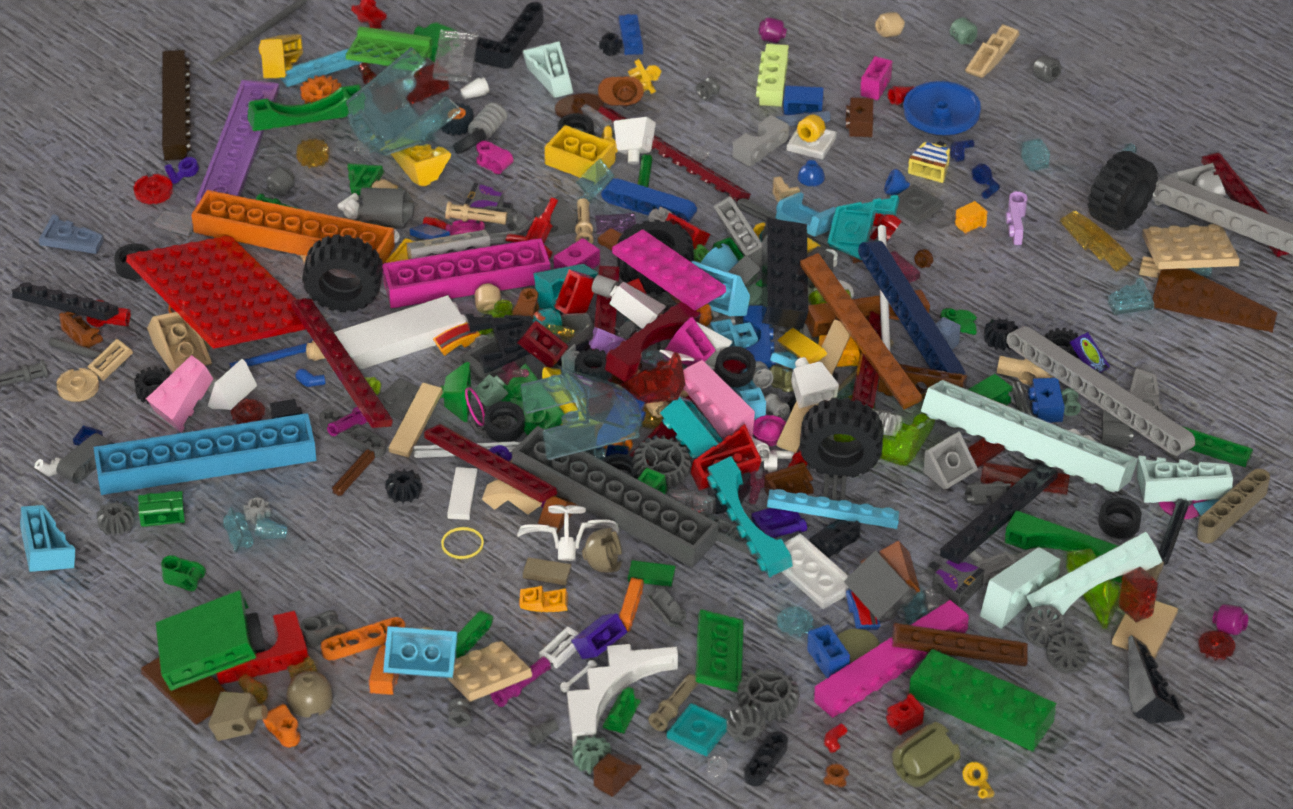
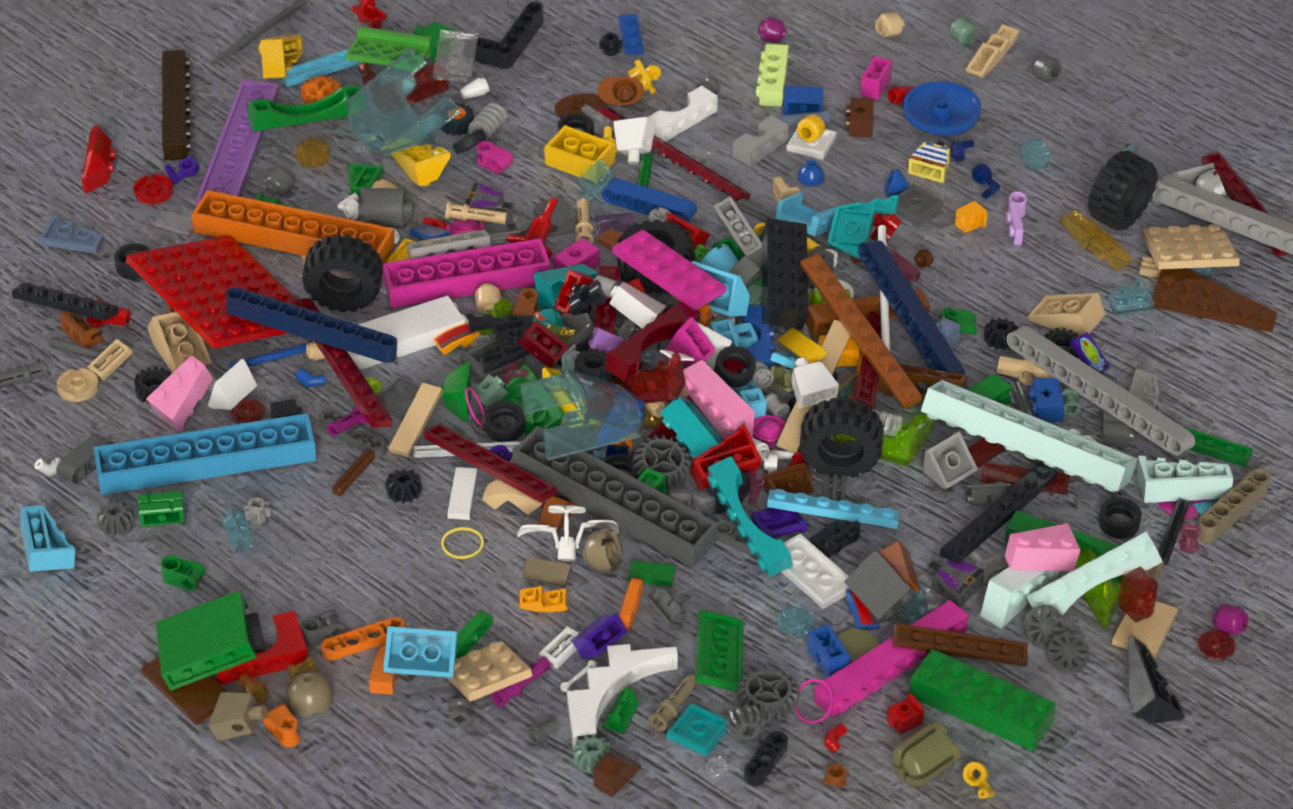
clear blue tile [73,425,103,446] -> none
clear light blue cone [254,518,288,539] -> none
light aqua wedge [523,42,573,98] -> none
none -> red wedge [81,126,117,193]
none -> dark blue beam [226,288,397,363]
none -> black hips [568,280,606,316]
none -> white arch [648,85,718,142]
none -> dark pink piece [795,679,834,724]
none -> bright pink wedge [1005,523,1080,571]
none -> tan slope [1028,293,1106,336]
none -> clear pink bush [1179,524,1201,553]

